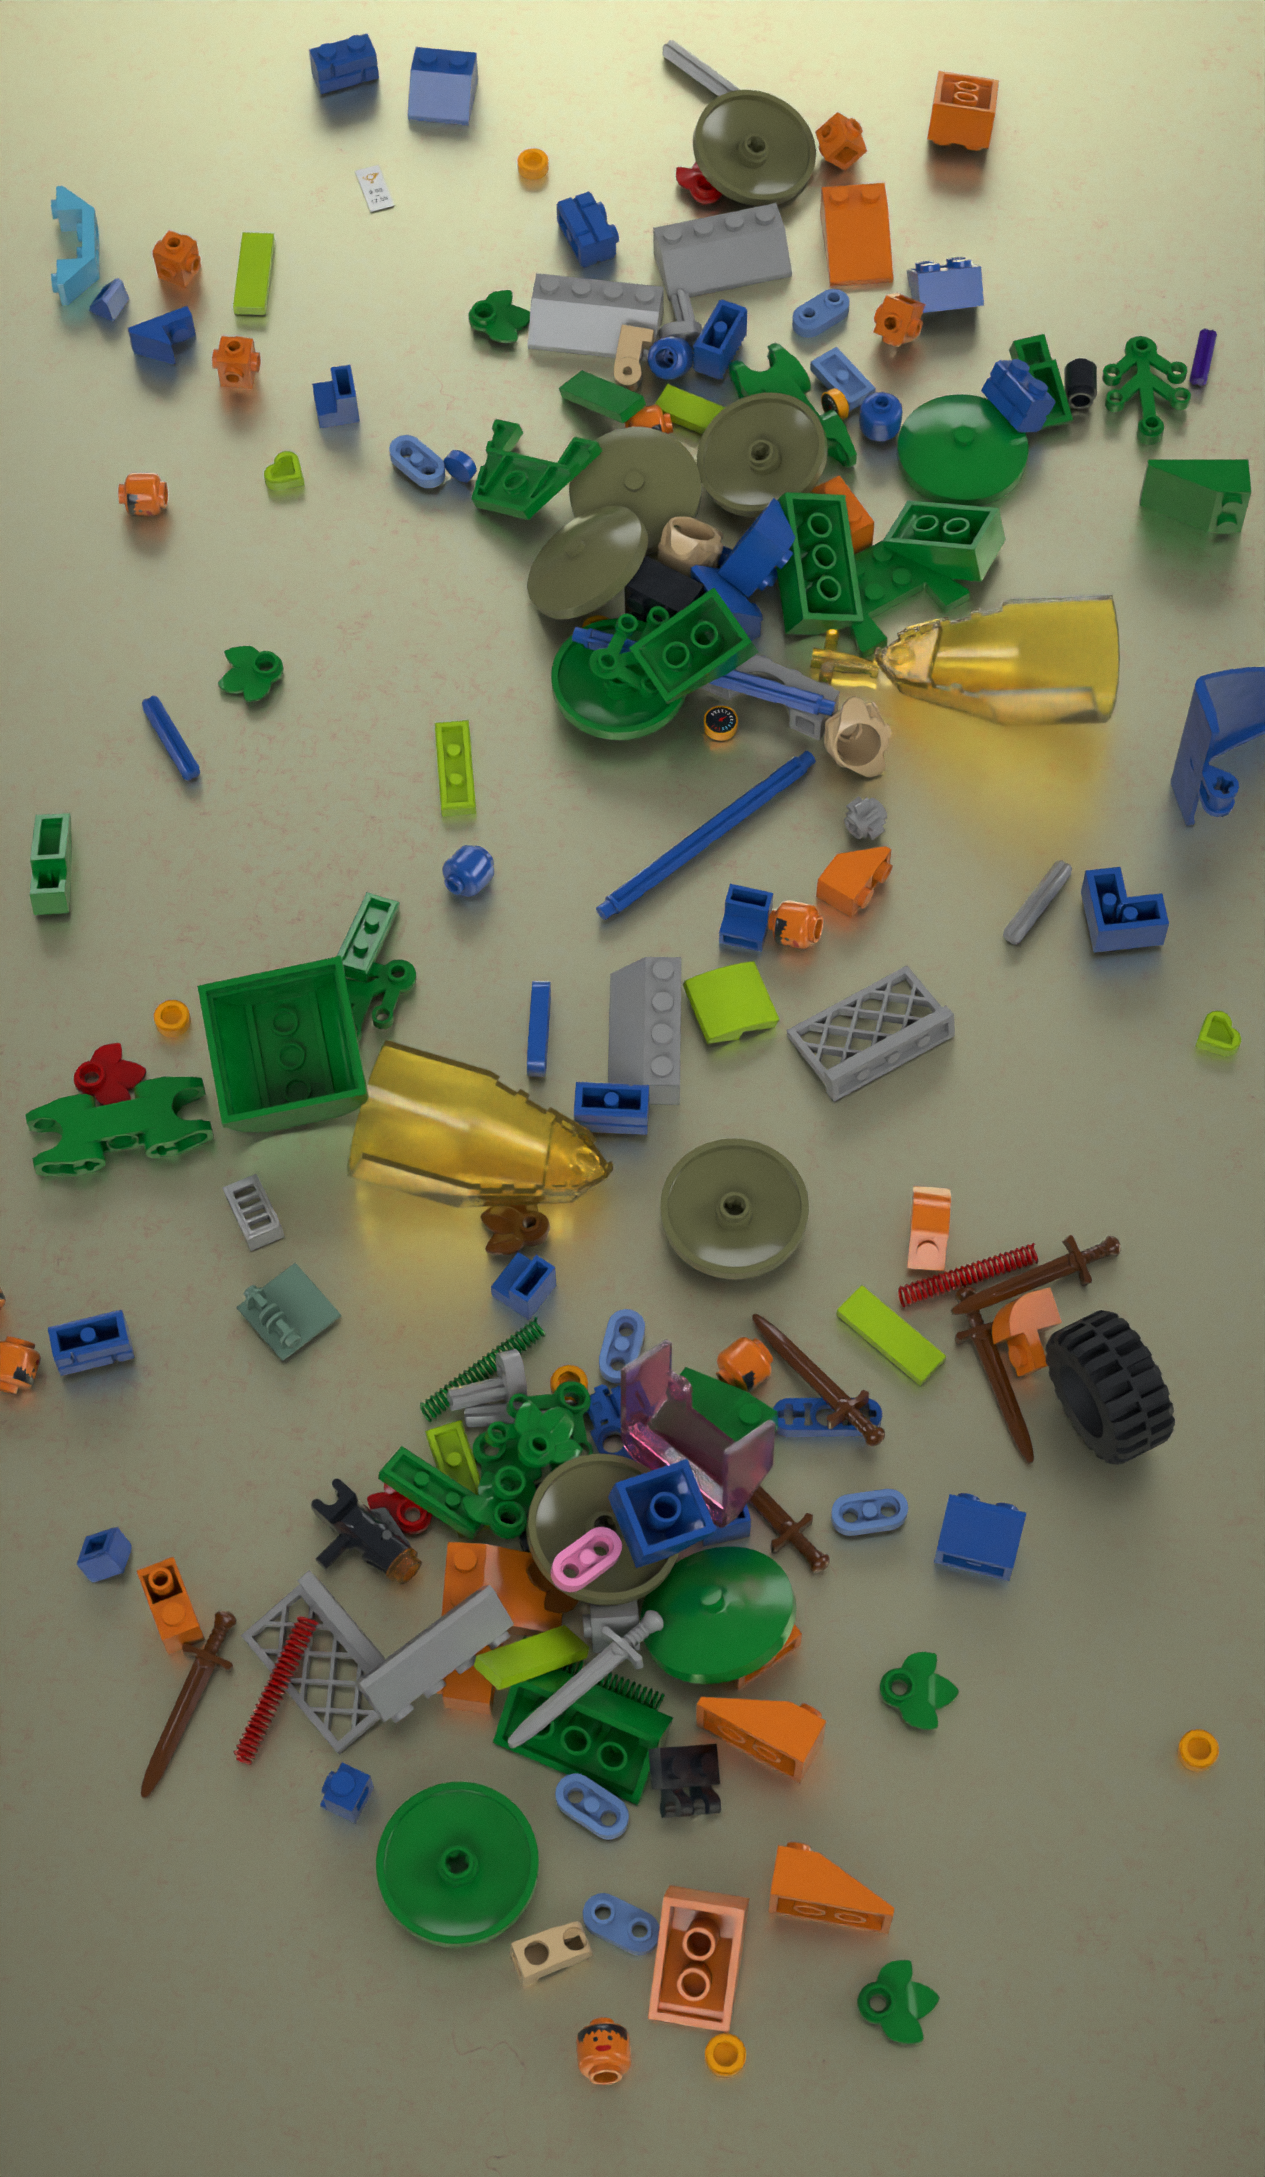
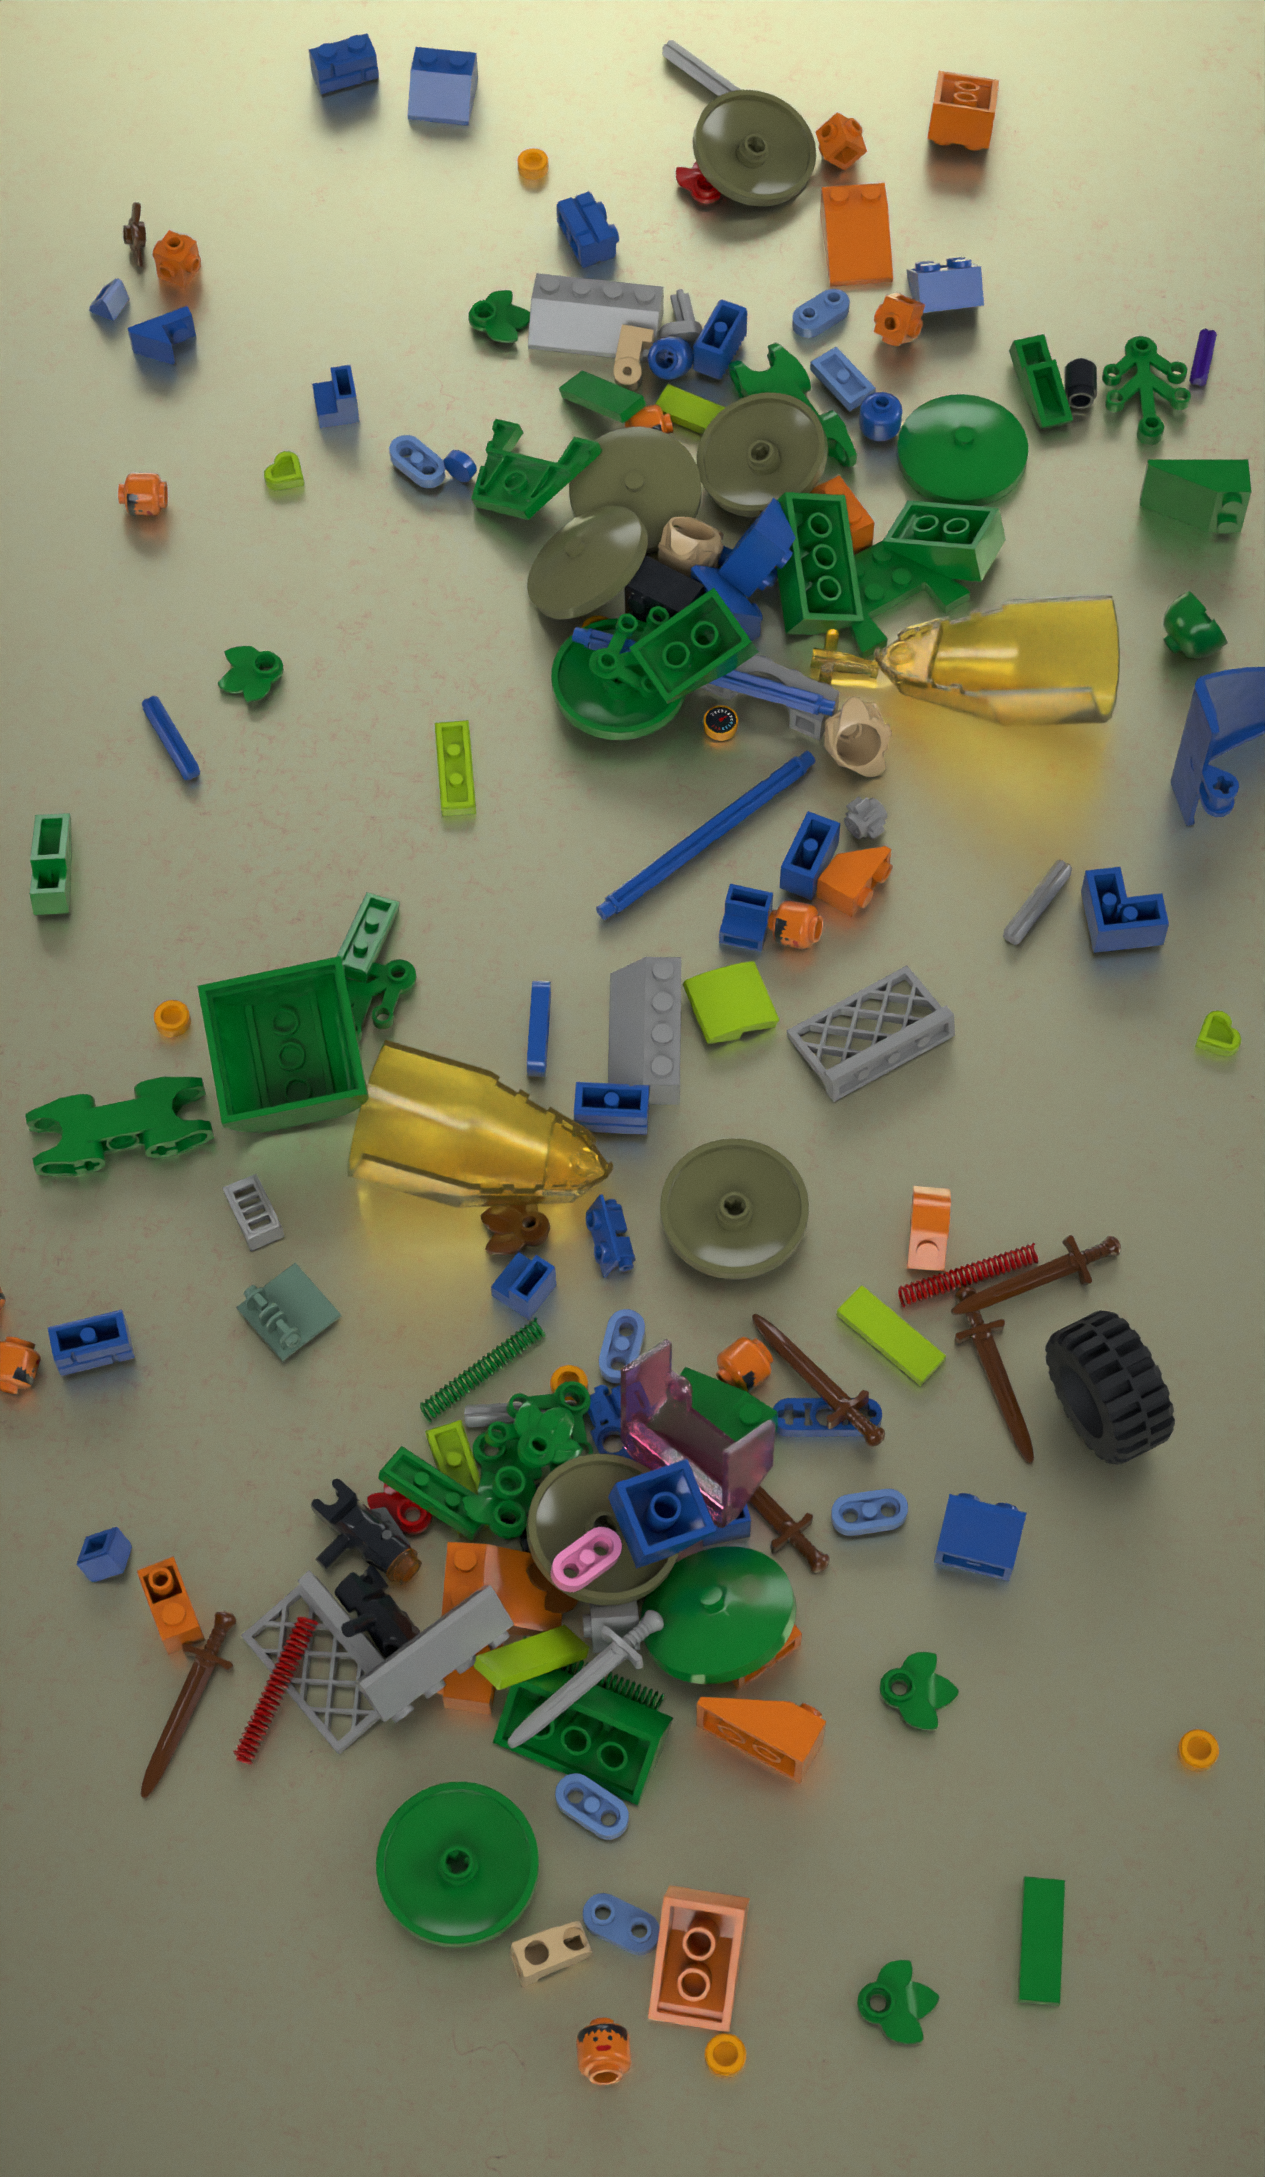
medium azure slope [51,186,100,306] -> none
red plate [74,1043,147,1106] -> none
orange brick [212,336,261,389] -> none
lime tile [233,232,275,315] -> none
blue brick [320,1762,374,1824] -> none
white sticker [355,165,394,212] -> none
blue head [442,845,494,897] -> none
light grey piece [446,1349,527,1411] -> none
black plate [648,1744,721,1818] -> none
light grey slope [653,203,792,302] -> none
orange slope [768,1842,894,1934] -> none
light orange tile [821,388,849,420] -> none
blue brick [981,359,1056,432] -> none
orange brick [992,1287,1062,1377] -> none
none -> reddish brown plate [123,202,146,267]
none -> black piece [334,1565,420,1658]
none -> blue hinge [586,1194,636,1277]
none -> blue brick [780,811,840,900]
none -> green tile [1018,1876,1065,2006]
none -> green cylinder [1163,591,1228,660]

